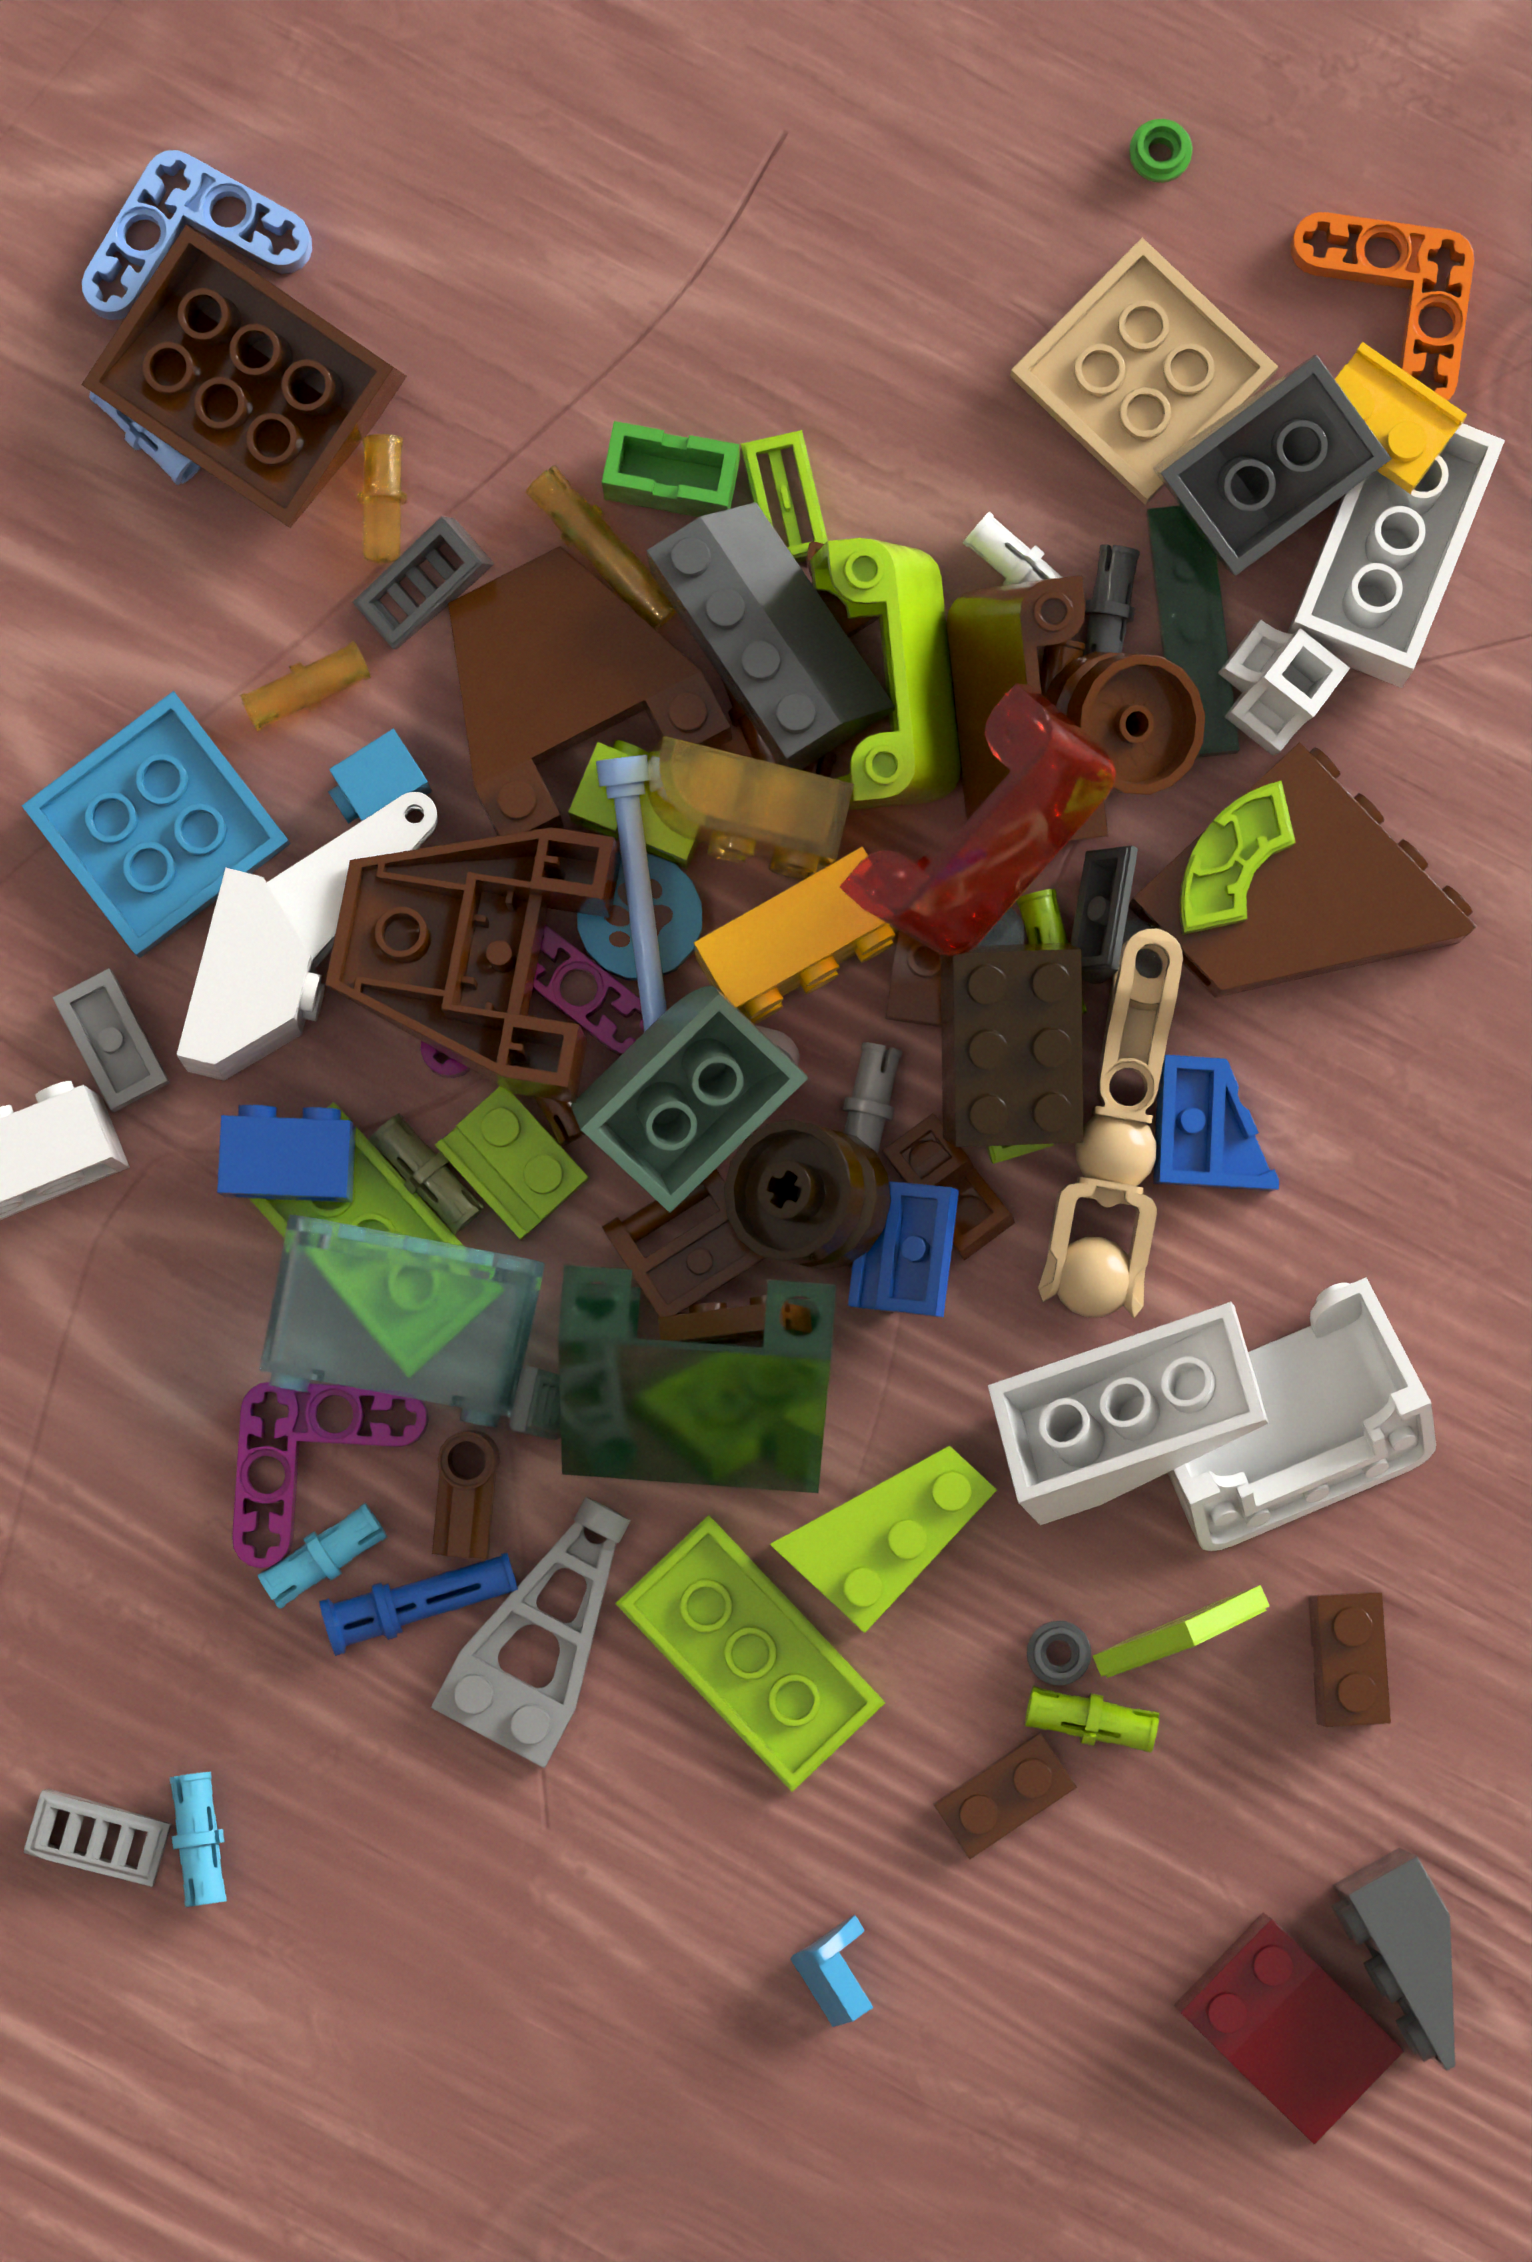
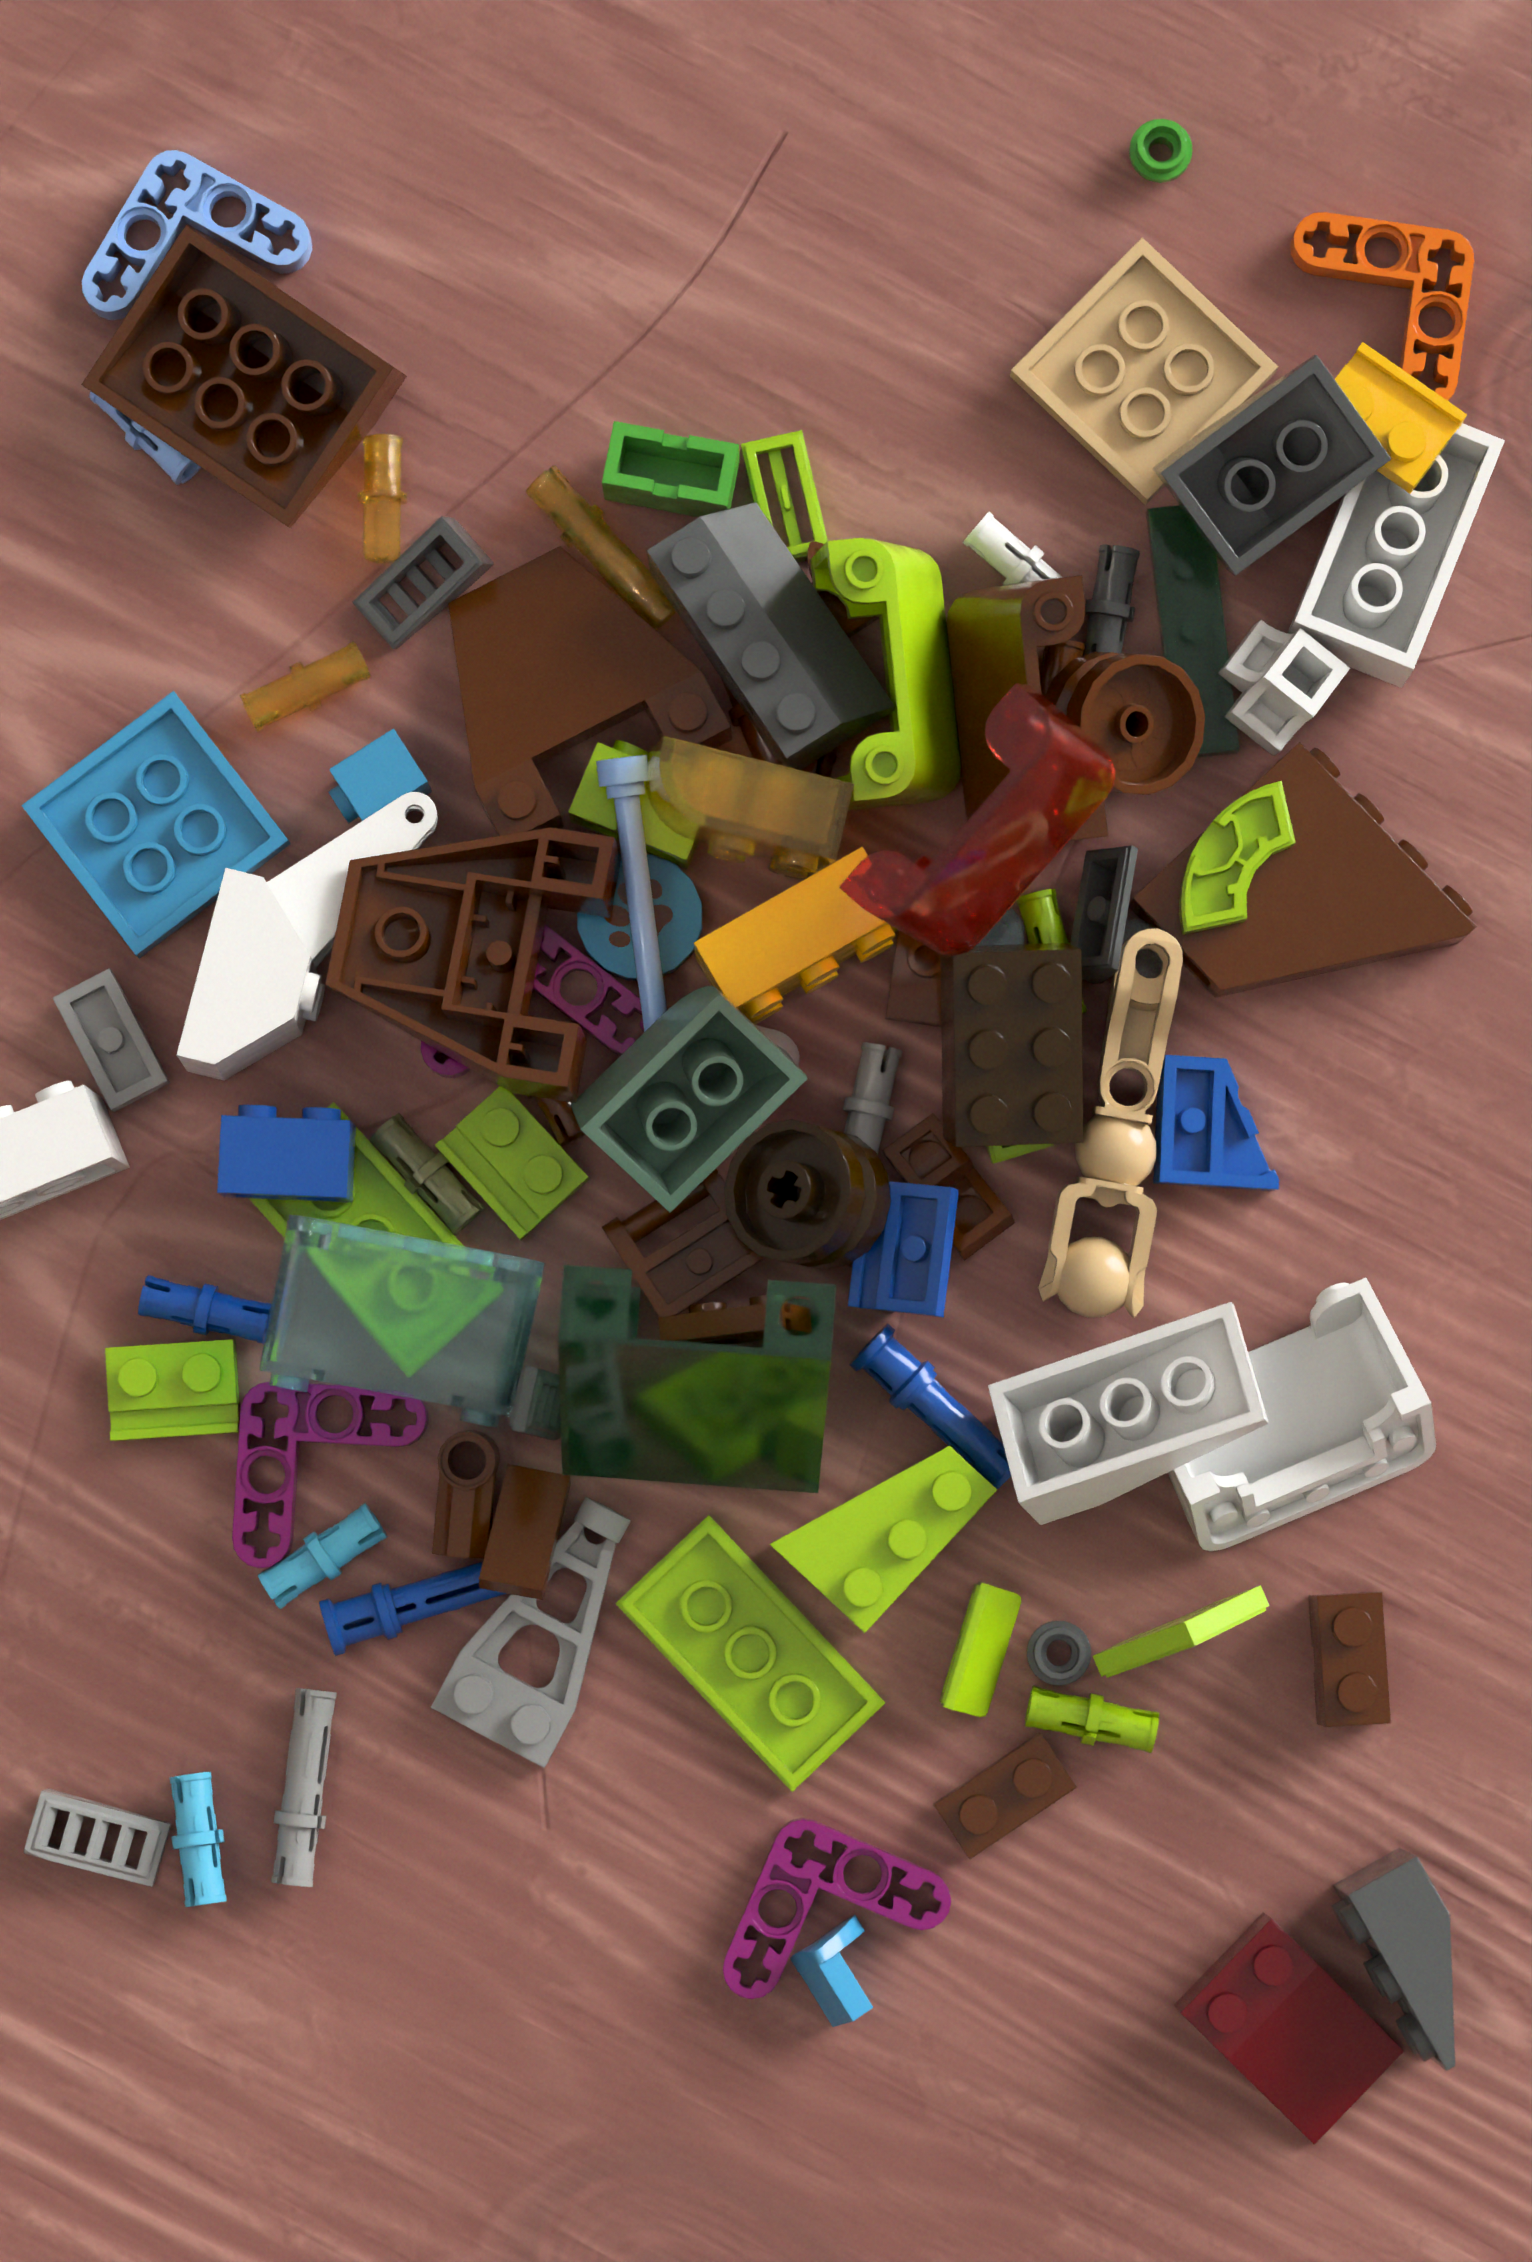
none -> lime plate [105,1339,240,1441]
none -> blue pin [138,1275,273,1344]
none -> light grey pin [271,1688,337,1887]
none -> reddish brown tile [479,1464,571,1600]
none -> magenta beam [723,1818,951,1999]
none -> blue pin [849,1323,1011,1489]
none -> lime slope [939,1582,1021,1717]

